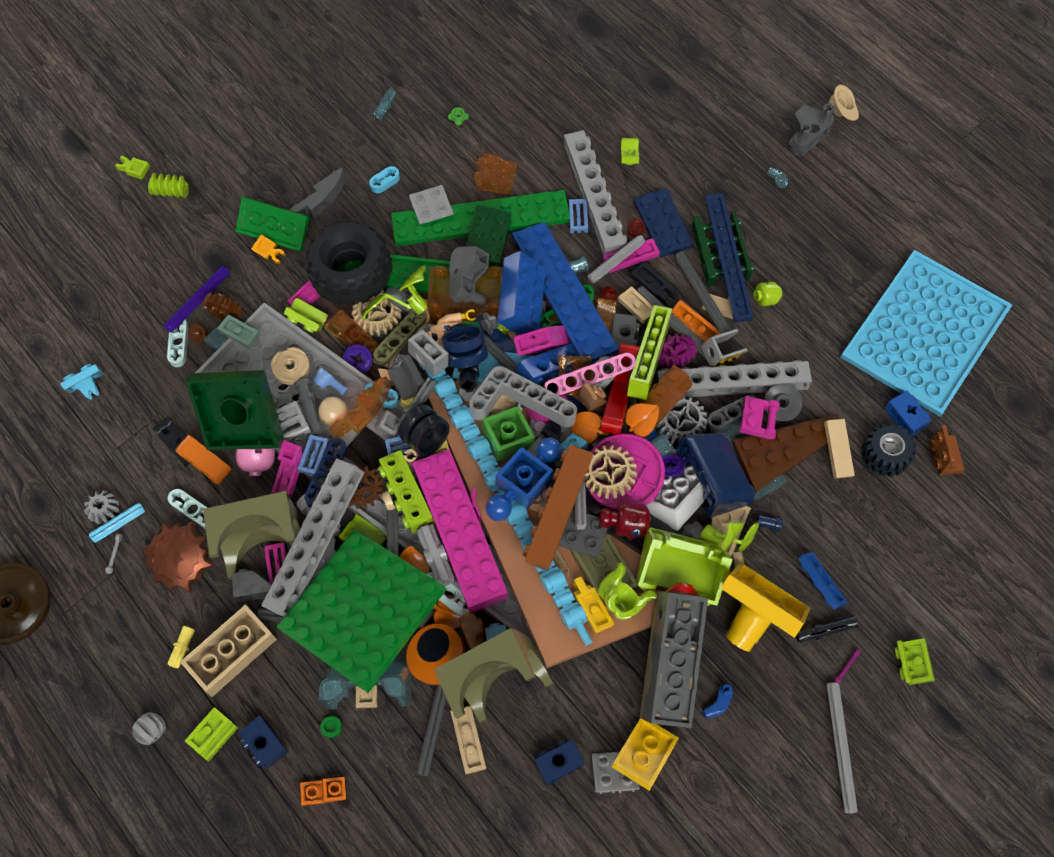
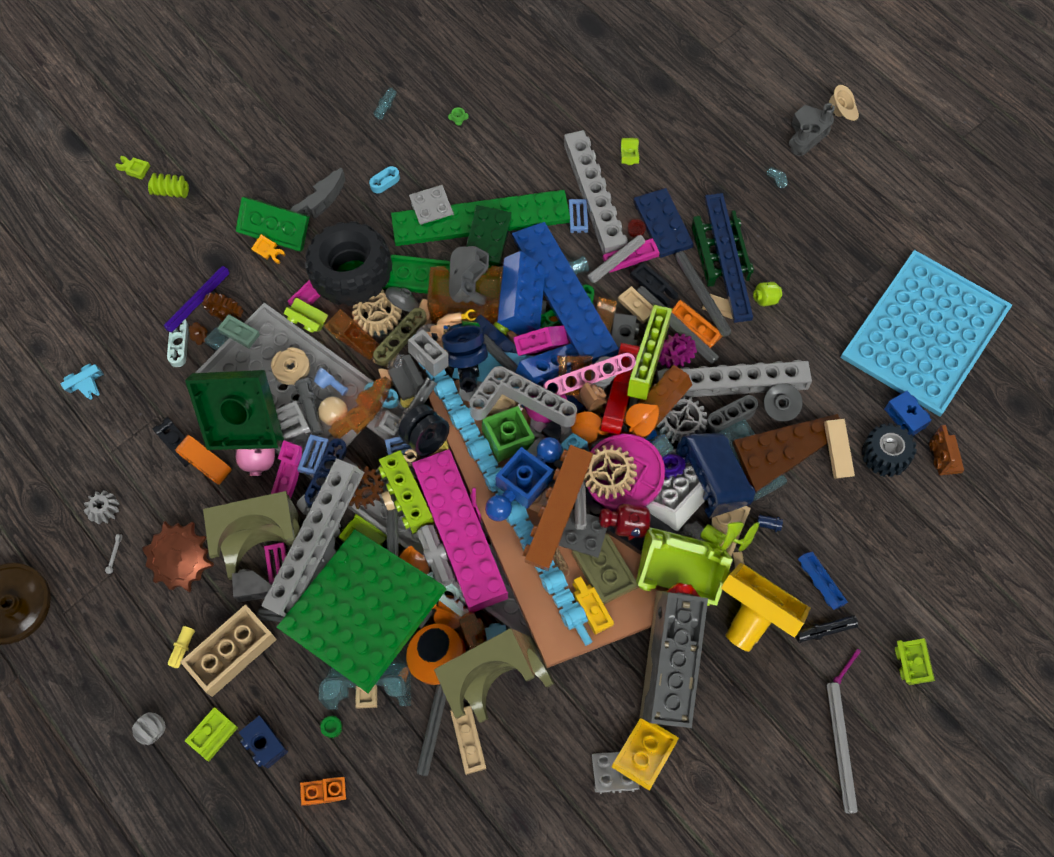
medium azure axle [89,503,145,543] -> none
light aqua beam [168,489,207,529] -> none
dark purple gear [343,345,373,374] -> none
lime plant [362,265,429,321] -> none
clear orange plate [474,153,518,195] -> none
dark grey plate [481,313,498,335] -> none
dark blue brick [534,739,585,786] -> none
lime hair [597,562,657,620] -> none
clear red plate [600,286,618,303] -> none
light grey piece [701,329,748,367] -> none
blue arm [702,684,733,719] -> none
dark pink plate [740,396,780,439] -> none

